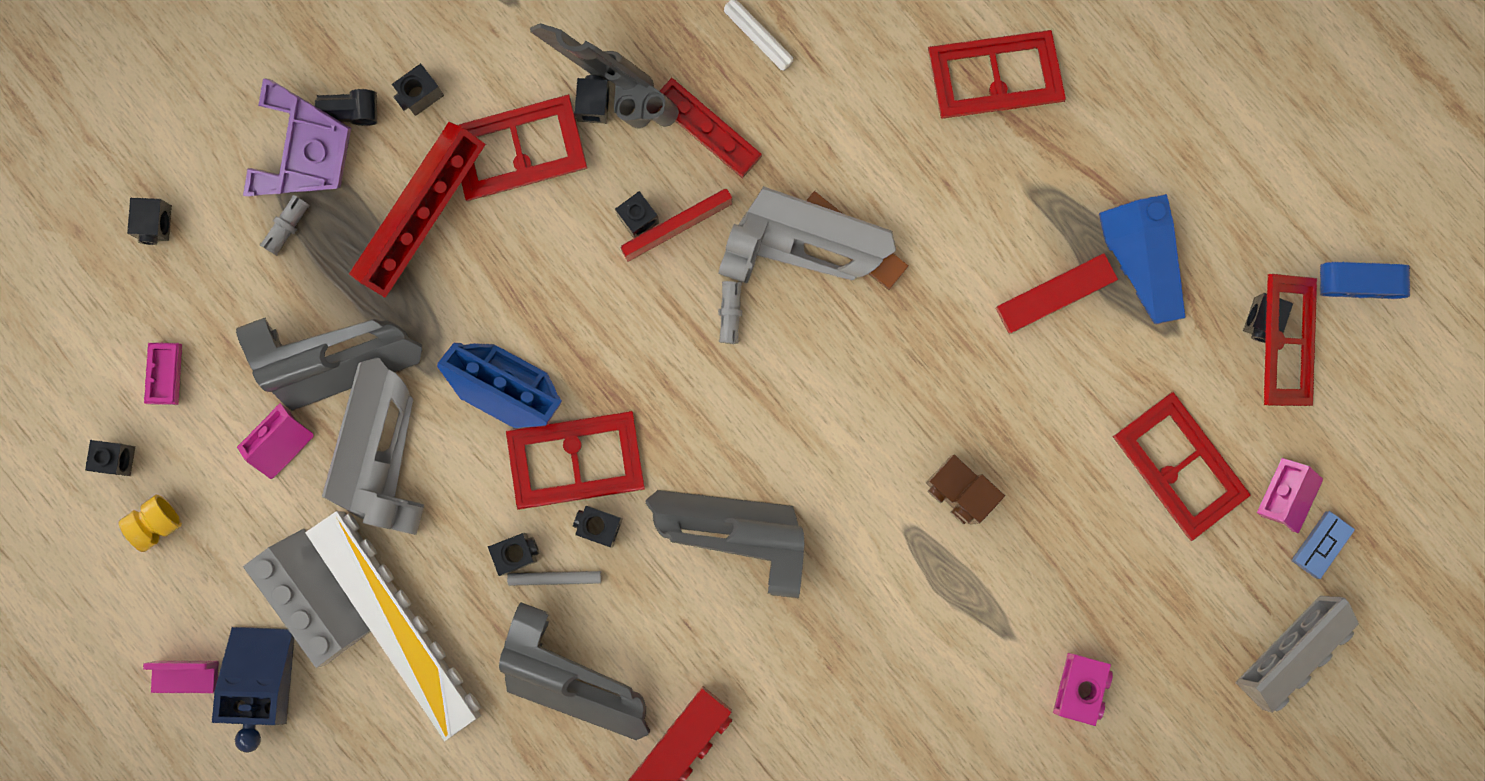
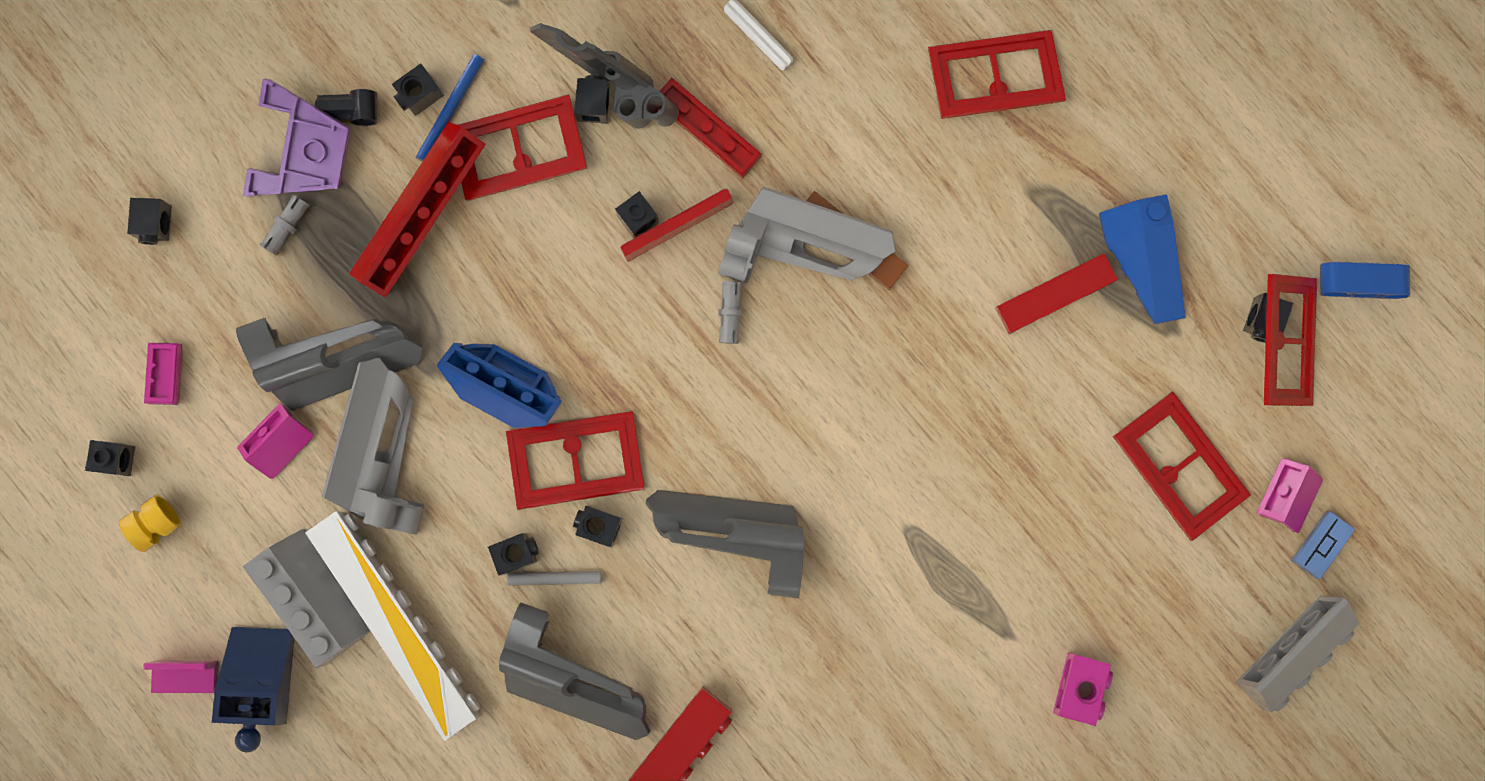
reddish brown brick [926,454,1005,525] -> none
none -> blue bar [416,54,484,162]

